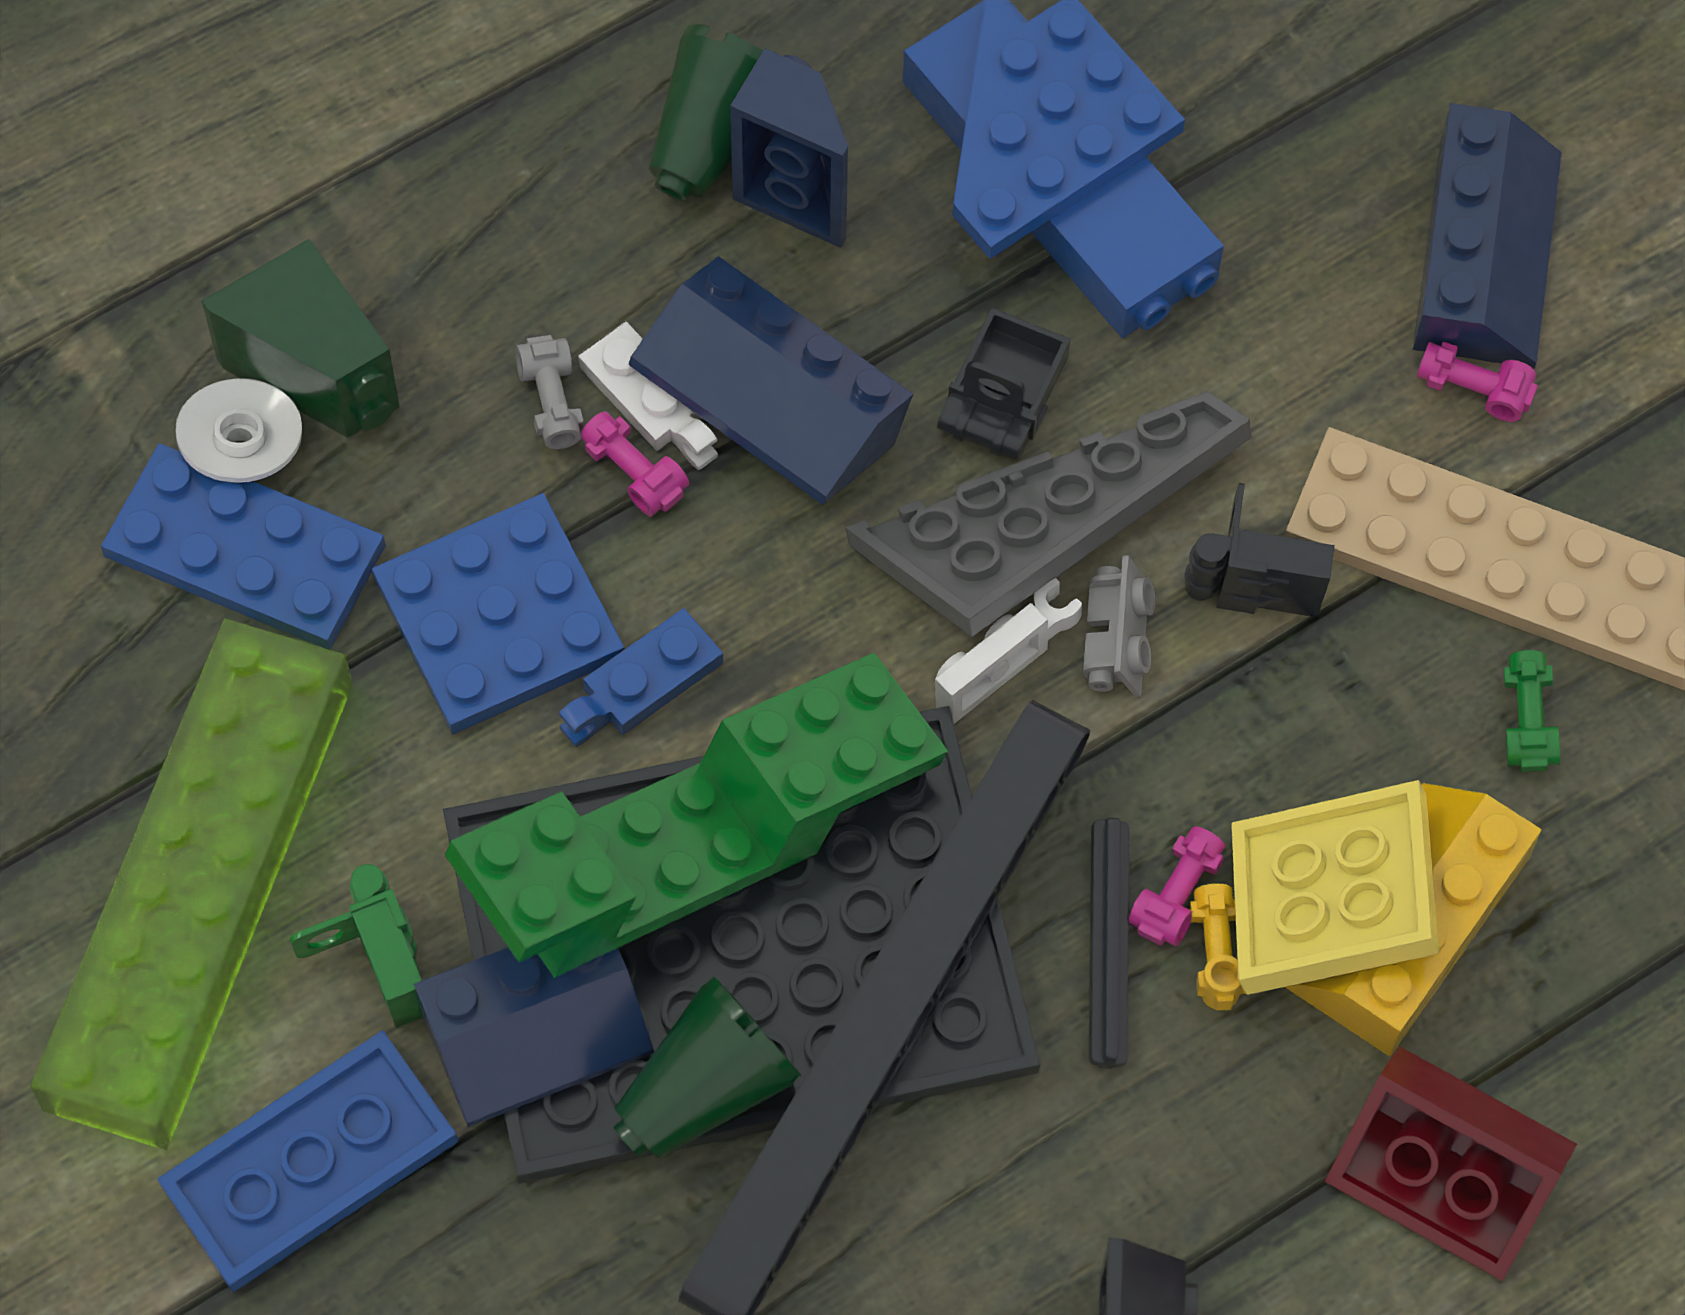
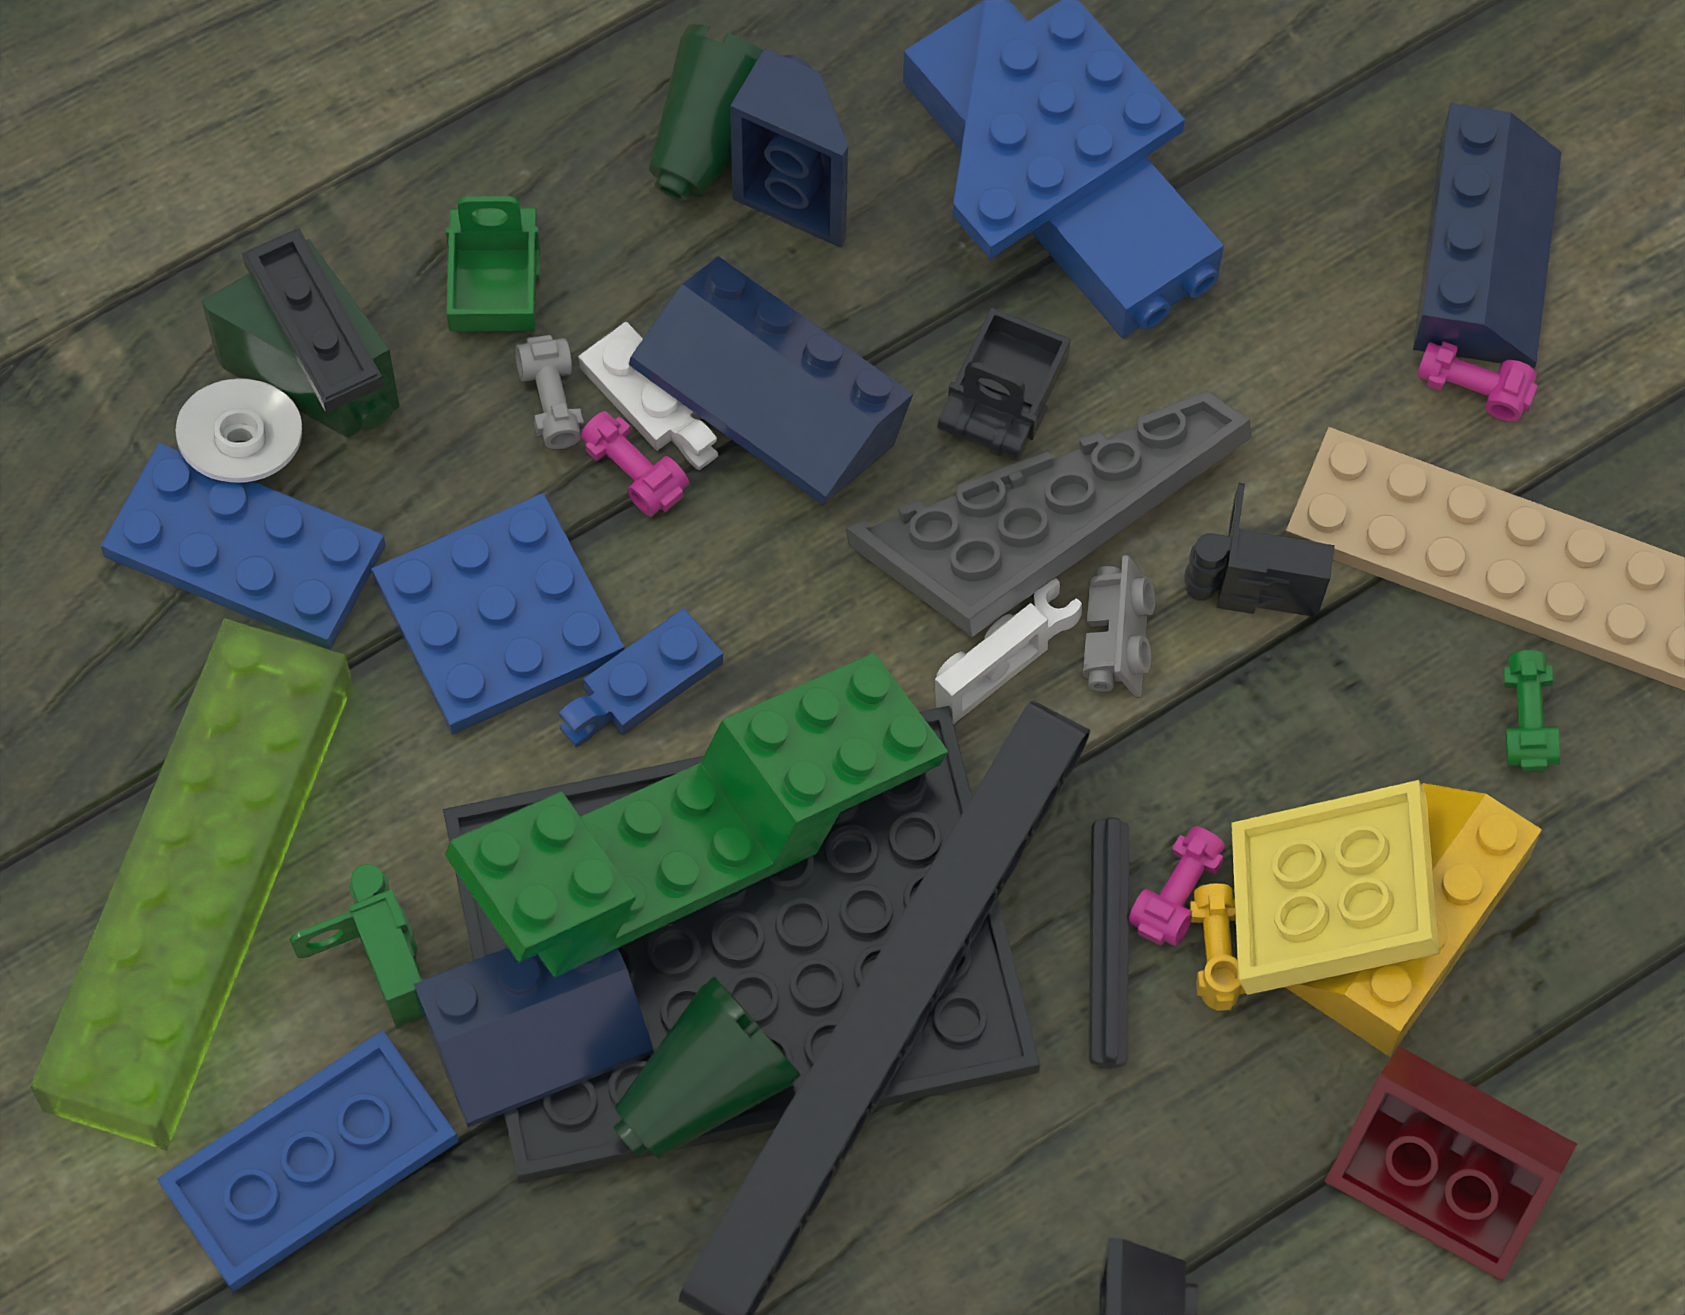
none -> black tile [242,228,384,413]
none -> green piece [446,196,540,332]

